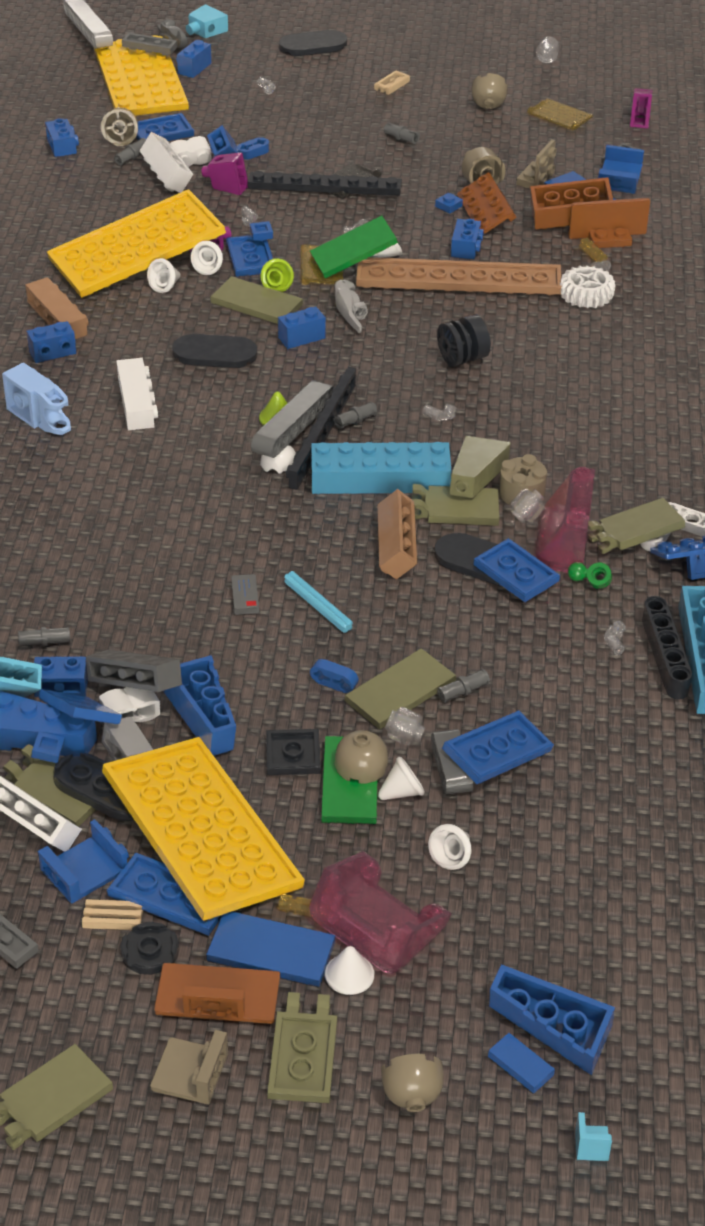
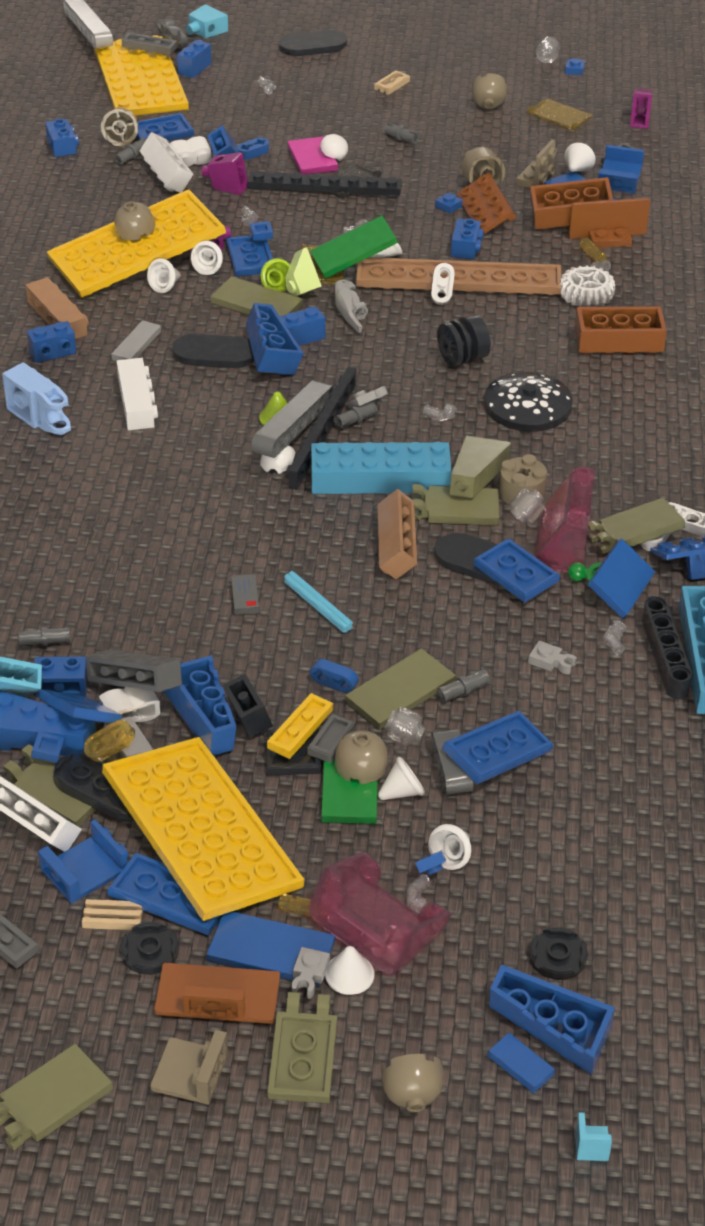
none -> clear yellow plate [84,720,135,762]
none -> light grey tile [111,320,161,361]
none -> dark tan cylinder [114,201,156,240]
none -> black brick [222,674,273,738]
none -> blue wedge [246,303,304,375]
none -> yellow plate [267,693,333,759]
none -> yellowish green slope [285,247,321,296]
none -> dark pink tile [287,136,338,174]
none -> light grey plate [292,947,330,999]
none -> dark grey tile [307,714,355,763]
none -> white hair [320,134,348,161]
none -> light grey plate [347,386,388,408]
none -> clear arm [407,874,430,913]
none -> blue plate [415,850,446,875]
none -> white plate [431,263,455,305]
none -> black dish [484,372,573,432]
none -> light grey plate [528,641,577,675]
none -> black tile [529,927,588,980]
none -> blue plate [565,58,585,75]
none -> white hat [565,143,595,172]
none -> dark orange brick [575,306,667,353]
none -> blue tile [588,538,655,618]

